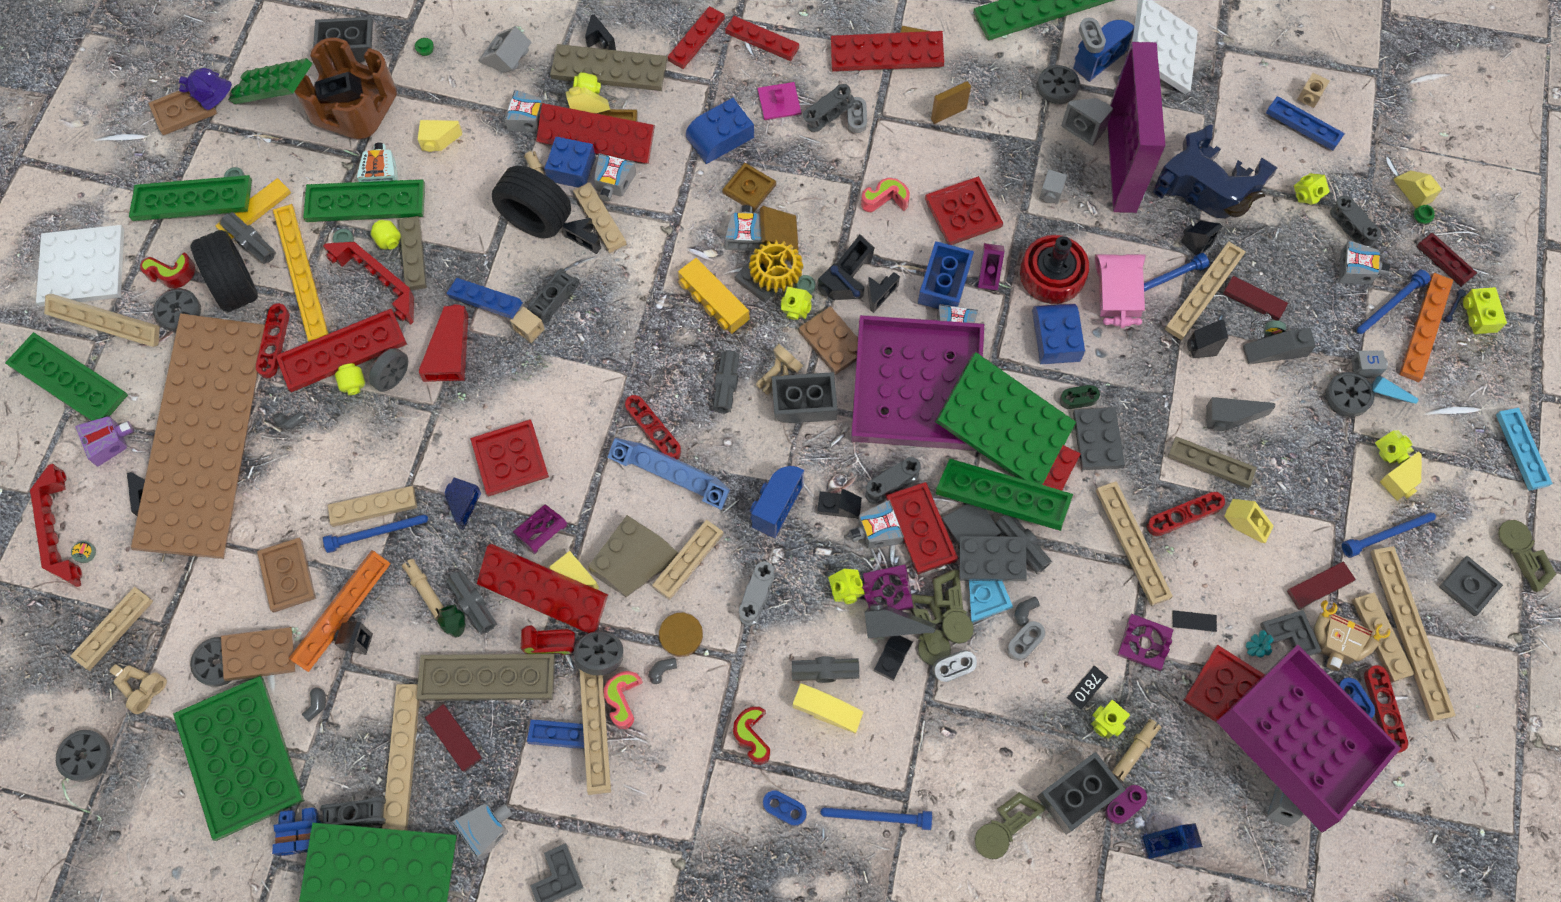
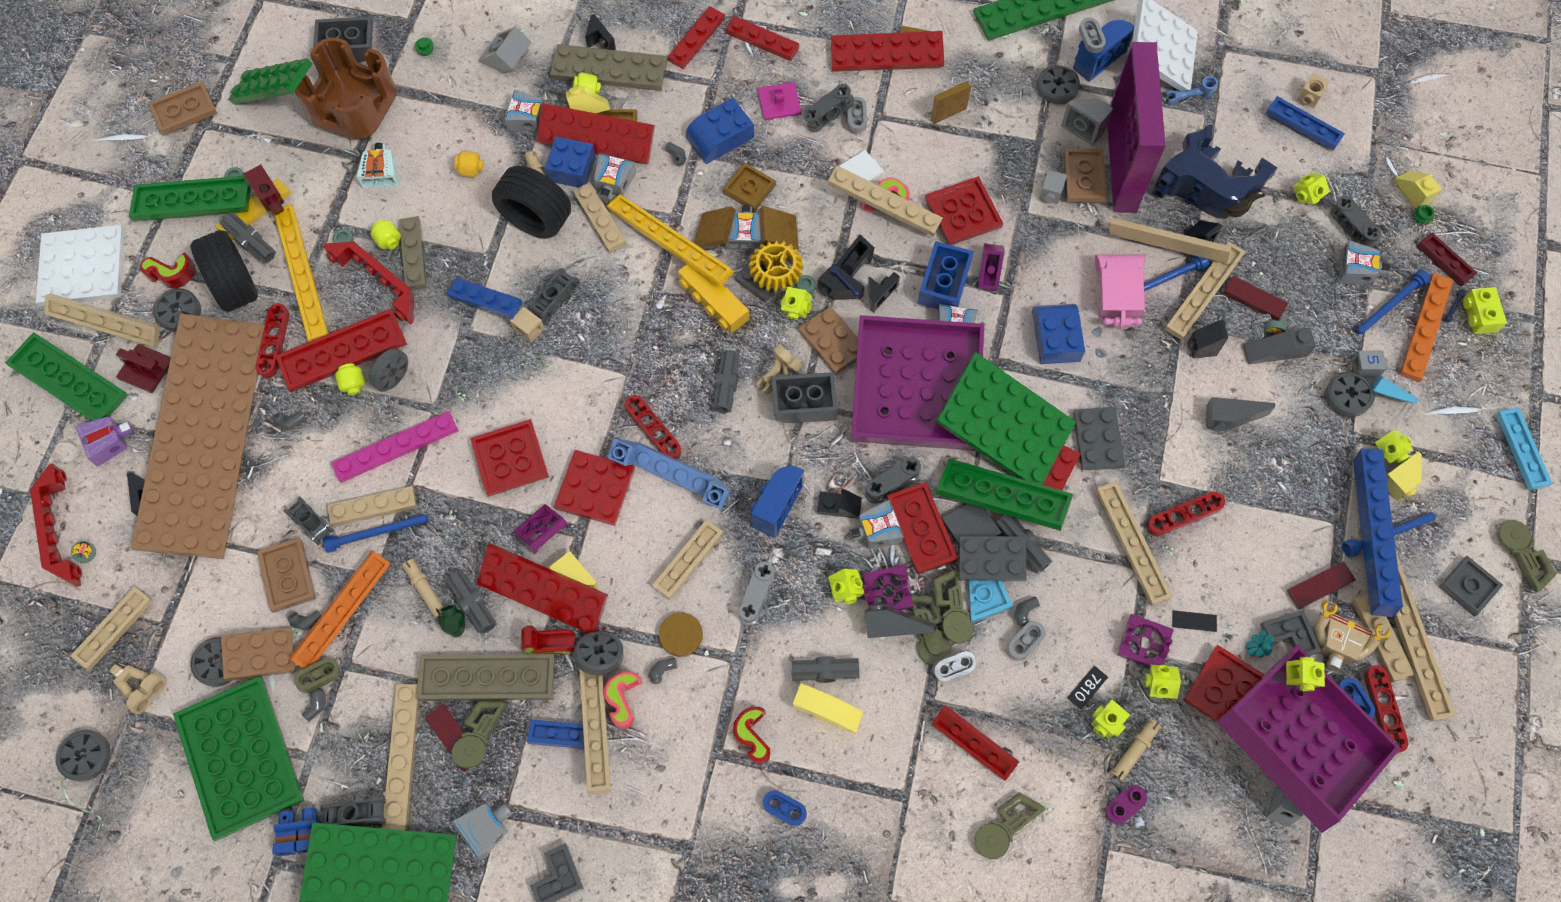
dark purple helmet [179,68,232,110] -> none
green plate [303,179,425,222] -> none
black slope [315,72,363,102] -> none
black slope [334,622,373,655] -> none
light yellow slope [418,120,462,152] -> none
red slope [419,304,469,382] -> none
clear blue slope [445,477,481,530] -> none
black slope [562,218,601,254] -> none
dark tan wedge [588,515,678,597] -> none
blue piece [820,807,932,830] -> none
black slope [874,635,913,681] -> none
red wheel [1020,235,1089,304] -> none
dark grey brick [1037,752,1125,835] -> none
dark green beam [1060,385,1100,409] -> none
clear blue slope [1142,823,1203,859] -> none
dark tan plate [1167,436,1257,488] -> none
light yellow slope [1224,499,1274,543] -> none
none -> dark red bracket [116,344,171,393]
none -> dark red torso [243,164,284,215]
none -> dark grey piece [283,496,335,546]
none -> dark grey arm [288,610,321,630]
none -> olive plate [294,658,340,693]
none -> dark pink plate [331,411,458,483]
none -> olive piece [452,700,508,769]
none -> yellow head [454,150,484,178]
none -> red plate [554,450,635,526]
none -> yellow tile [606,194,734,286]
none -> dark grey arm [665,142,686,166]
none -> pearl gold tile [694,206,736,249]
none -> tan plate [827,165,943,237]
none -> white piece [840,150,884,182]
none -> red plate [932,705,1020,781]
none -> medium nougat plate [1063,148,1107,203]
none -> tan tile [1109,218,1231,263]
none -> neon yellow brick [1145,665,1181,699]
none -> medium blue brick [1165,76,1218,105]
none -> neon yellow brick [1286,657,1325,692]
none -> blue brick [1353,448,1403,617]

